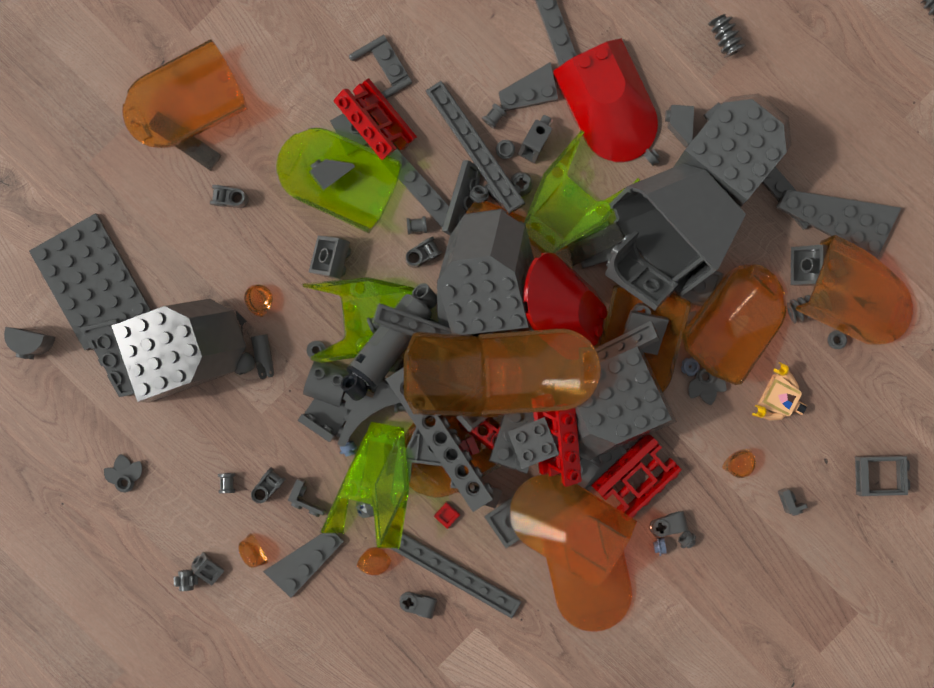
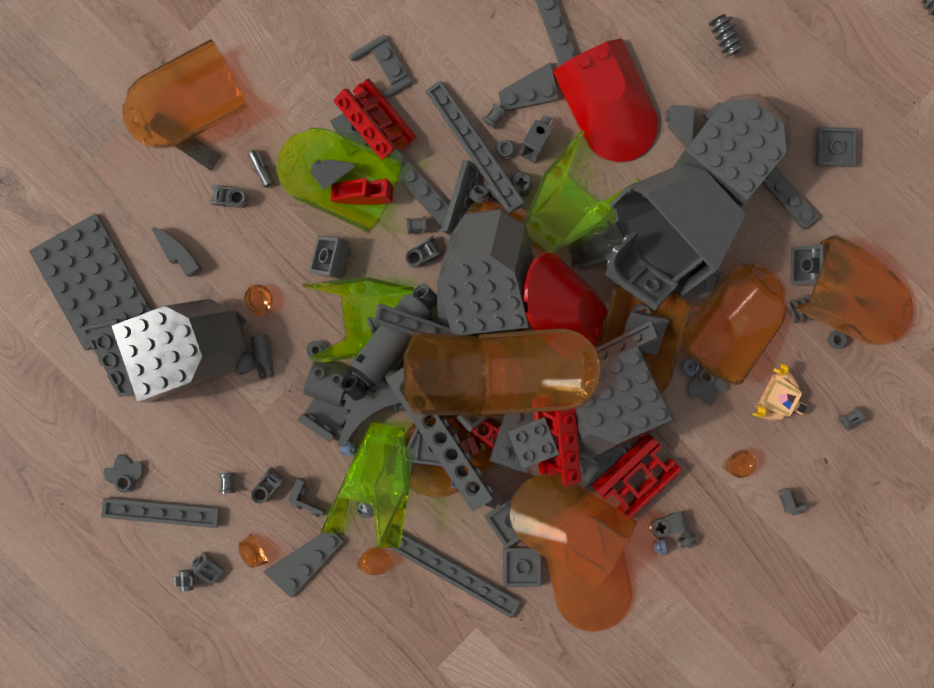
dark grey brick [4,327,55,360] -> none
dark grey piece [399,592,437,619] -> none
red tile [434,502,460,529] -> none
dark grey plate [643,148,660,166] -> none
dark grey wing [776,190,901,259] -> none
dark grey window [855,455,910,496] -> none
none -> dark grey plate [101,498,220,528]
none -> dark grey slope [151,227,203,277]
none -> dark grey axle [248,149,274,188]
none -> red slope [330,178,394,205]
none -> dark grey plate [503,547,542,587]
none -> dark grey plate [816,127,857,167]
none -> dark grey bush [839,407,865,431]

